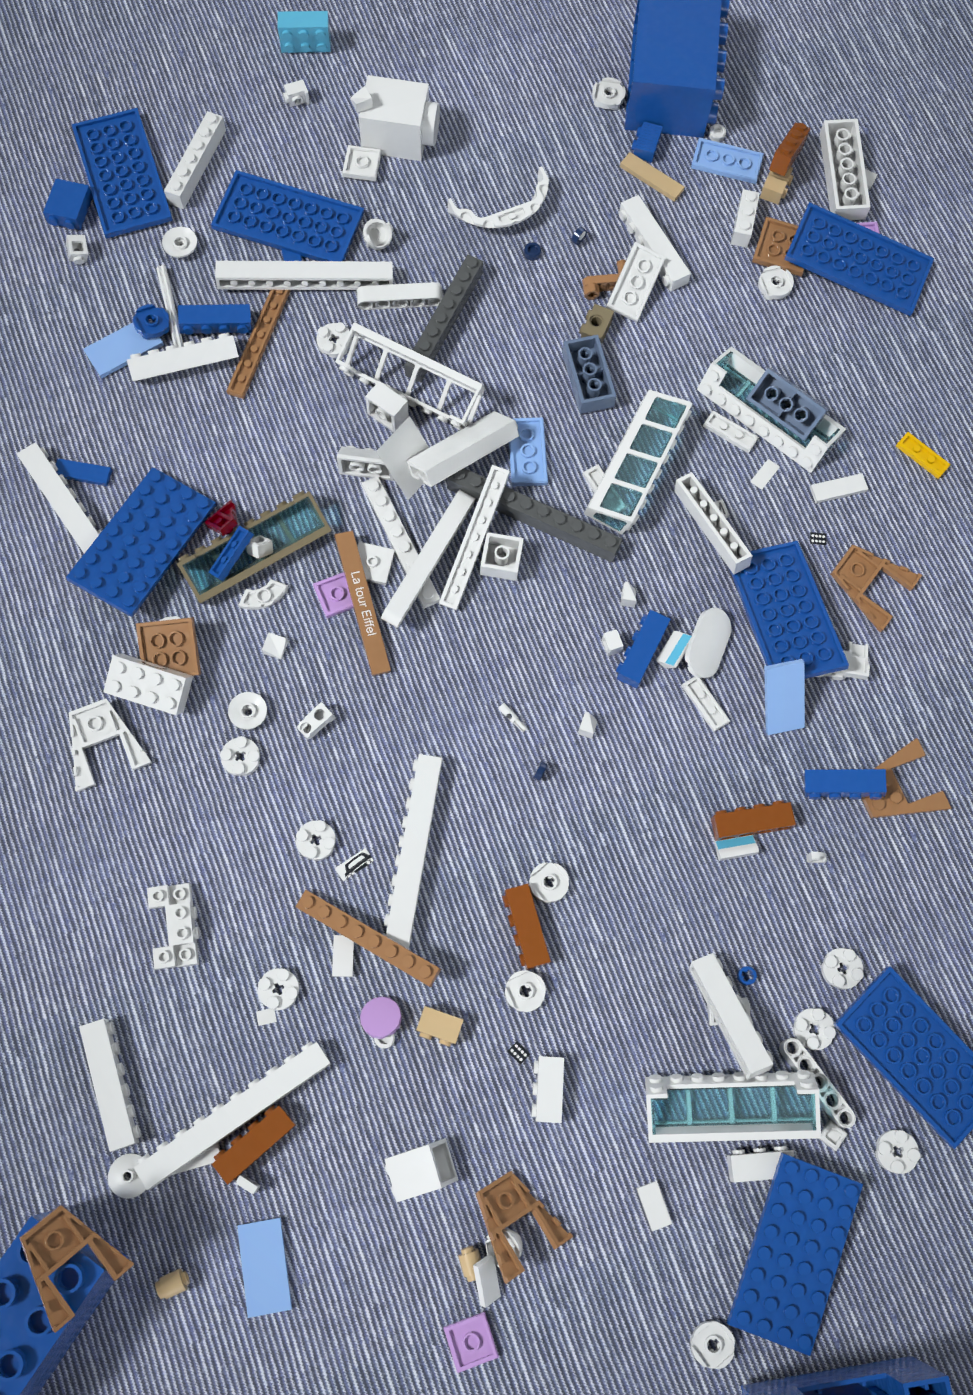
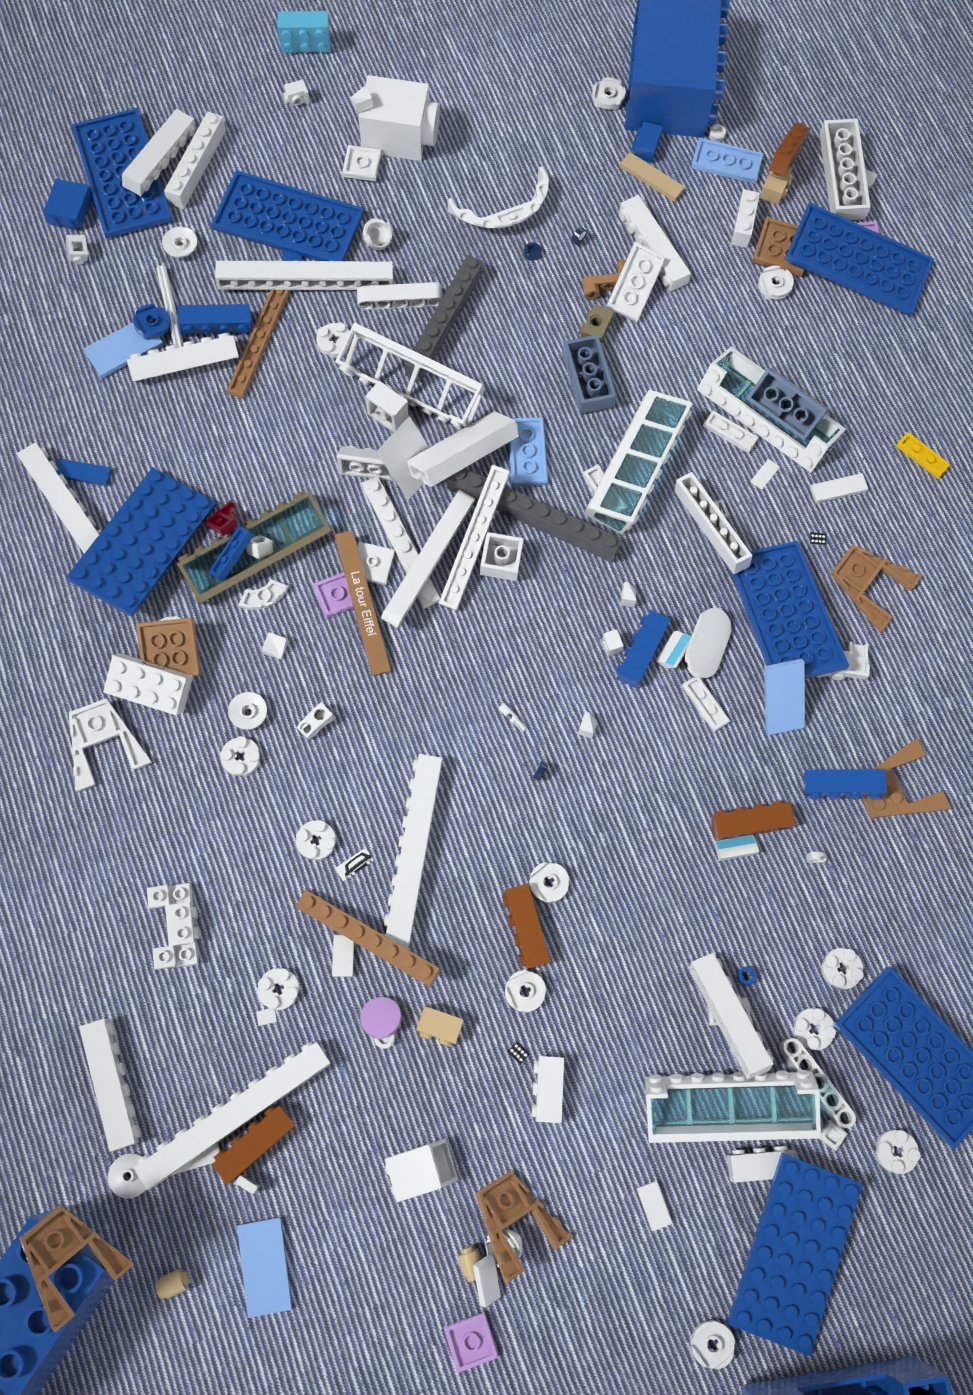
none -> white brick [122,109,195,196]

